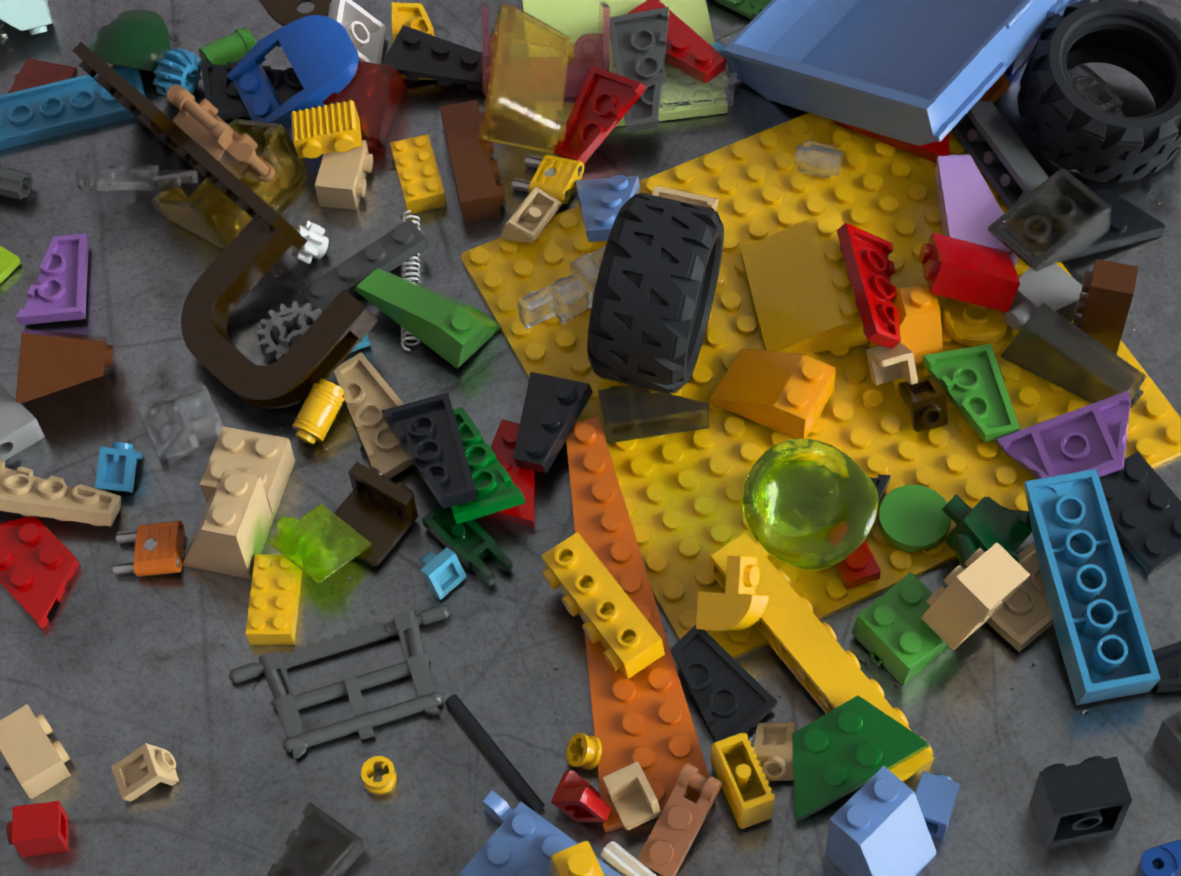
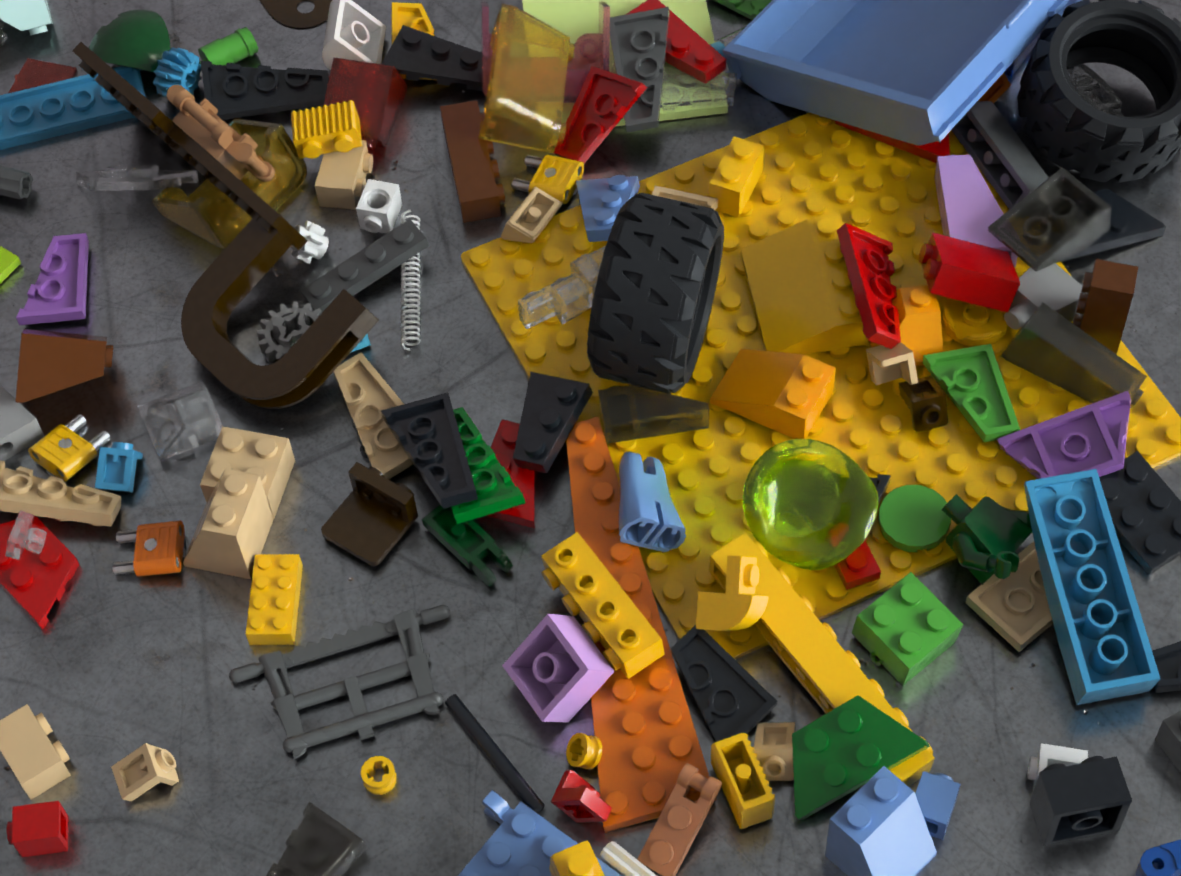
blue slope [227,15,359,138] -> none
clear neon green hinge [268,503,371,584] -> none
yellow head [292,379,345,445] -> none
bright green wedge [355,268,500,369] -> none
yellow piece [390,134,447,215] -> none
medium azure tile [419,547,467,600] -> none
tan panel [603,761,661,830] -> none
clear brick [794,140,844,178] -> none
tan brick [921,543,1030,650] -> none
none -> clear tile [5,510,47,560]
none -> yellow piece [28,414,111,482]
none -> white brick [356,179,402,234]
none -> lavender brick [502,614,615,723]
none -> medium blue piece [619,452,686,552]
none -> yellow brick [709,136,764,217]
none -> white bracket [1027,743,1088,791]

